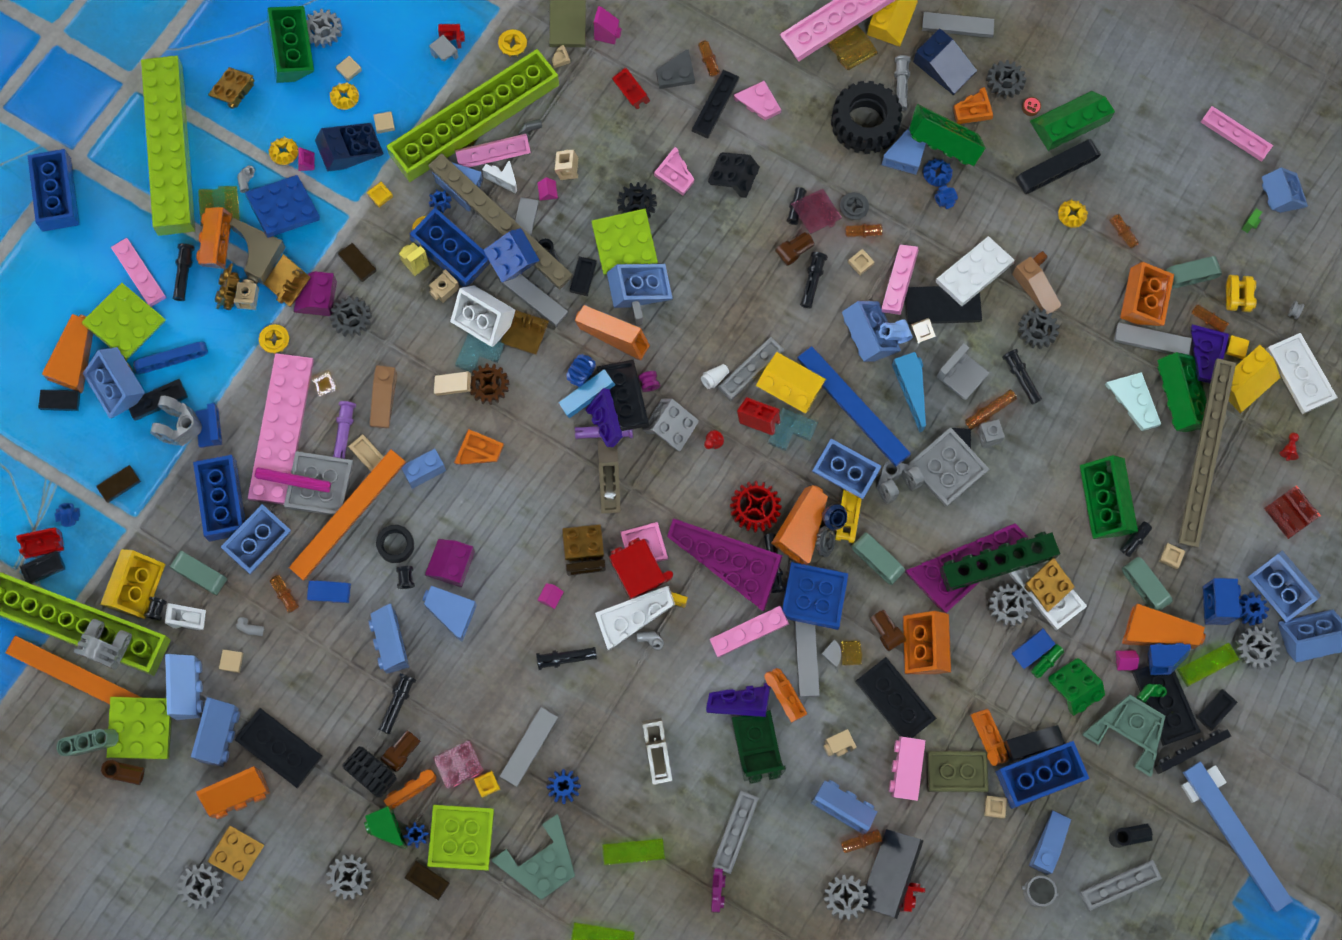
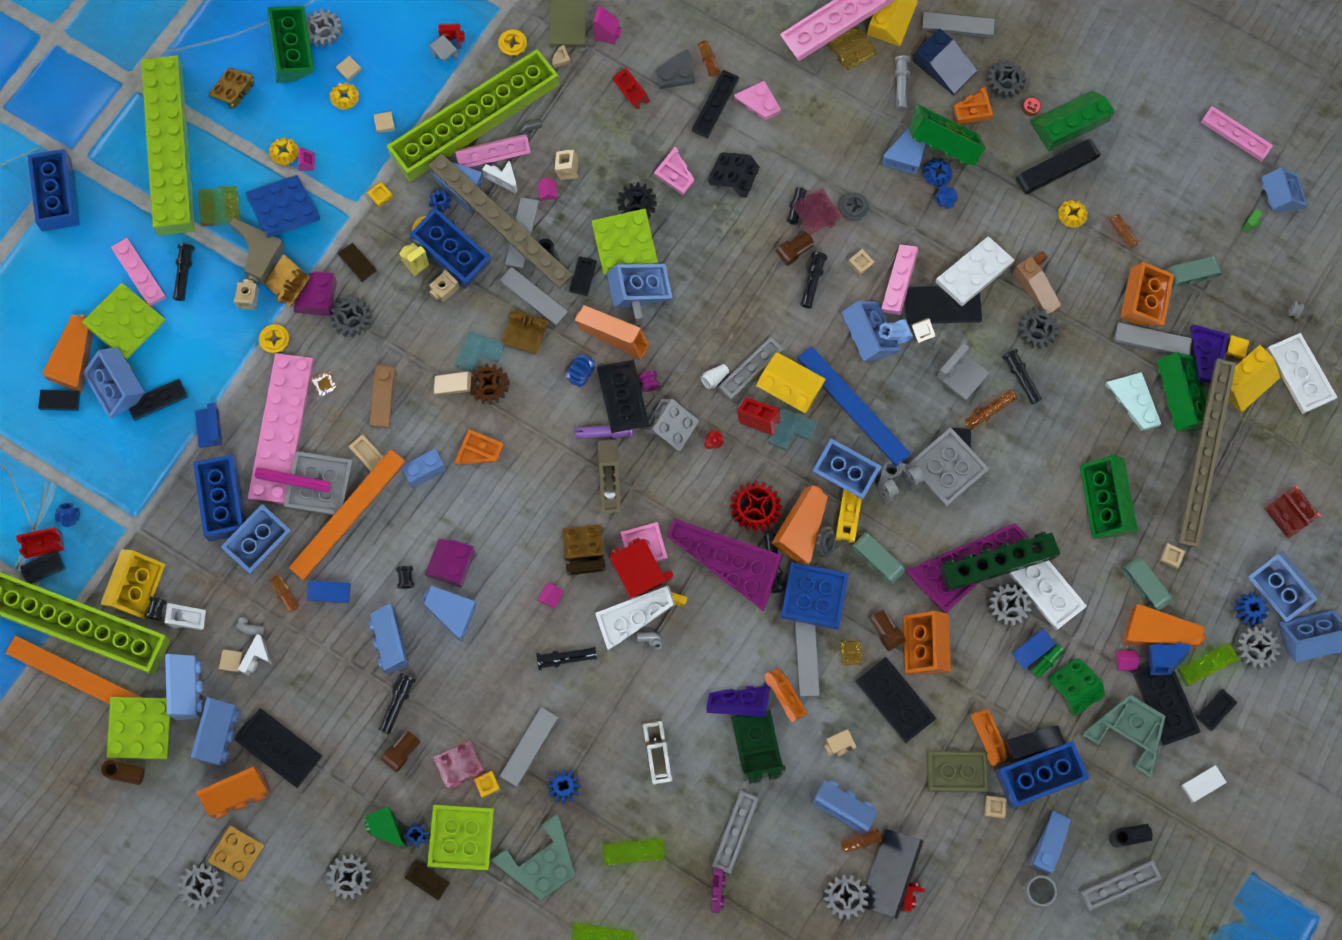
sand green beam [56,729,119,756] -> none
light grey piece [74,619,132,670] -> none
dark brown tile [96,465,141,503] -> none
blue beam [133,342,208,374] -> none
light grey piece [150,396,202,446] -> none
sand green beam [169,550,228,596] -> none
orange slope [196,207,232,269] -> none
pearl gold hinge [215,263,240,310] -> none
light grey arm [237,165,255,193] -> none
dark blue slope [315,123,384,172] -> none
medium lavender pin [333,401,356,459] -> none
black tyre [343,746,397,798] -> none
black tyre [376,525,414,563] -> none
orange hinge [383,770,437,810] -> none
white slope [450,285,515,347] -> none
blue brick [483,228,540,282] -> none
dark azure tile [558,369,615,418] -> none
dark purple wing [585,388,623,447] -> none
bright pink plate [710,606,789,657] -> none
light grey tile [821,639,841,668] -> none
dark blue cone [822,504,847,530] -> none
black tyre [831,81,903,154] -> none
clear orange axle [845,223,883,238] -> none
bright pink brick [889,736,926,801] -> none
dark azure slope [892,352,926,433] -> none
light grey brick [977,419,1005,448] -> none
pearl gold hinge [1024,558,1075,612] -> none
black axle [1120,521,1152,557] -> none
green arm [1136,684,1167,703] -> none
black plate [1154,729,1231,774] -> none
medium blue tile [1182,761,1293,912] -> none
clear orange axle [1192,305,1229,332] -> none
blue brick [1203,578,1242,625] -> none
yellow brick [1226,275,1257,312] -> none
red piece [1279,433,1299,461] -> none
none -> white slope [238,634,272,676]

